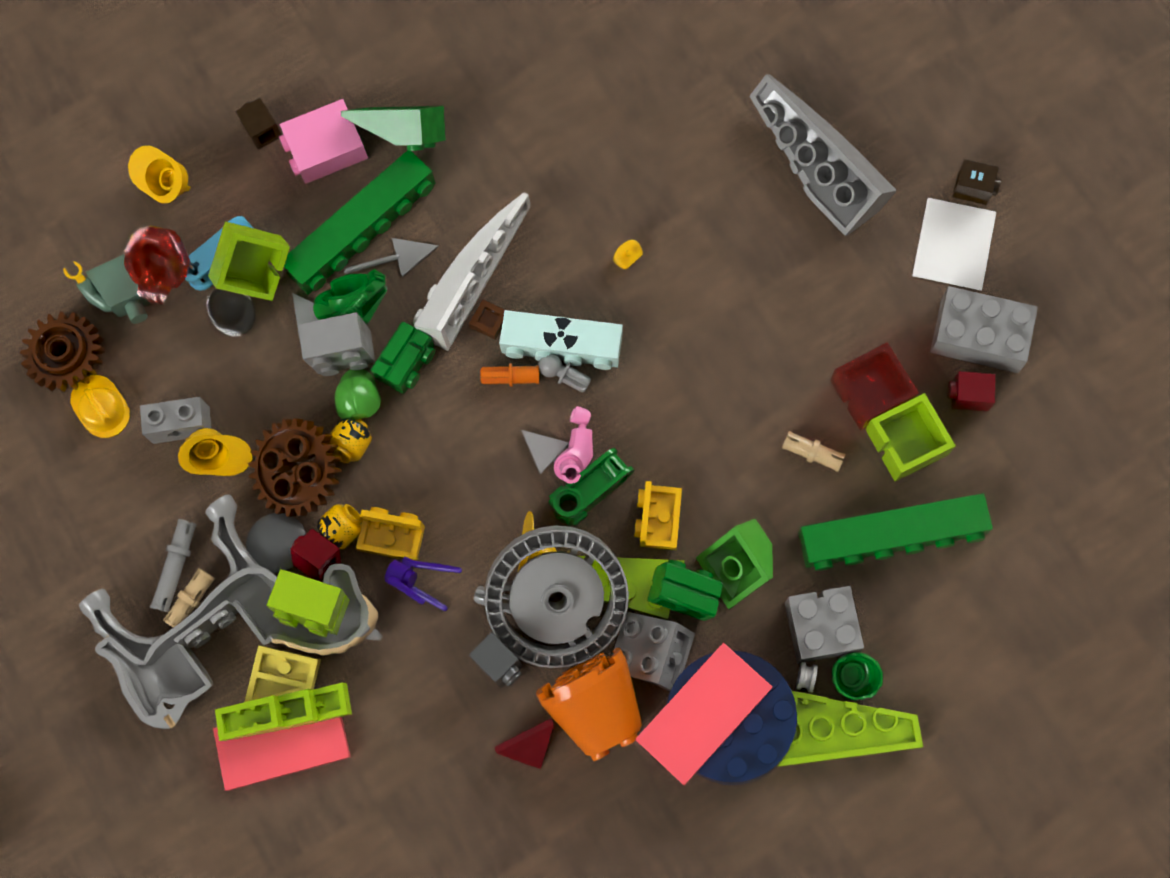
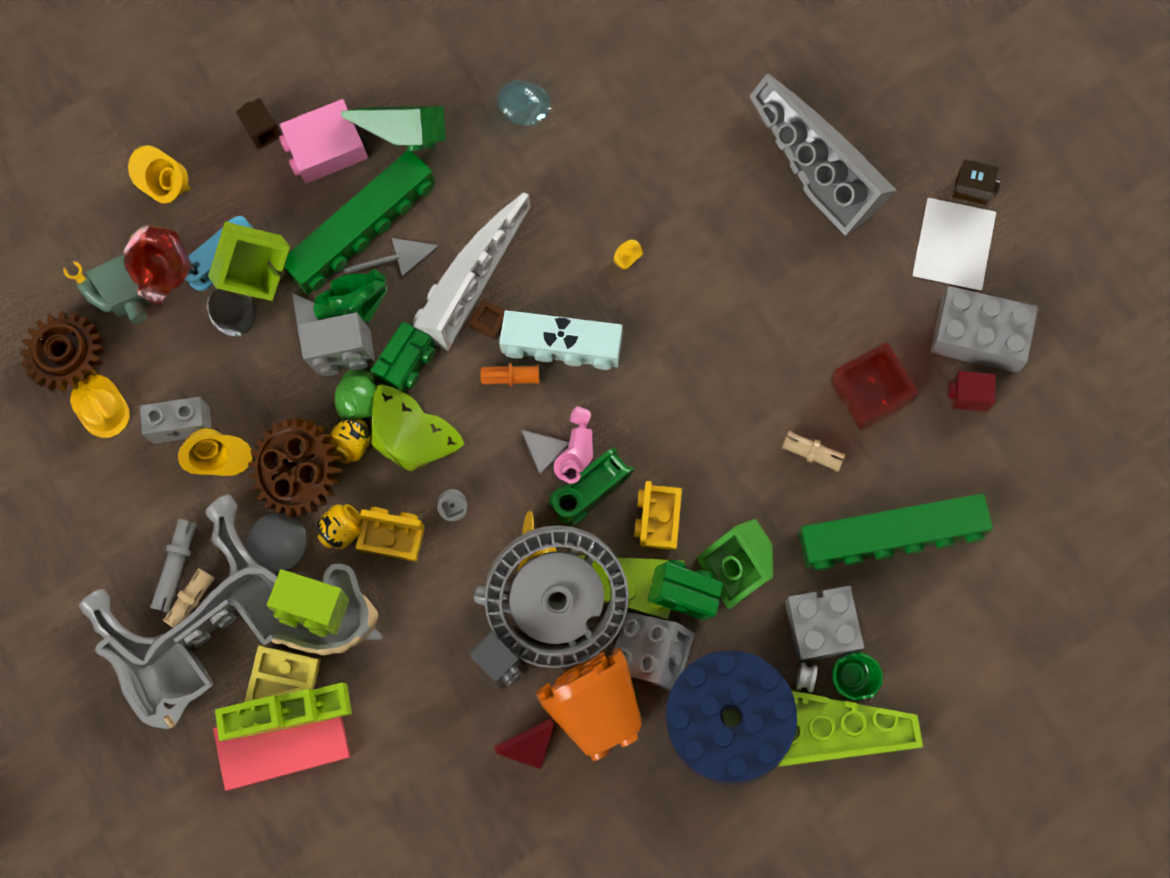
dark red brick [290,529,341,582] -> none
dark purple plant [384,557,462,611] -> none
light grey axle [538,354,591,392] -> none
coral tile [635,642,773,786] -> none
lime piece [865,393,956,482] -> none
none -> lime piece [371,385,464,471]
none -> light grey tile [437,489,468,521]
none -> clear light blue hat [497,80,551,125]

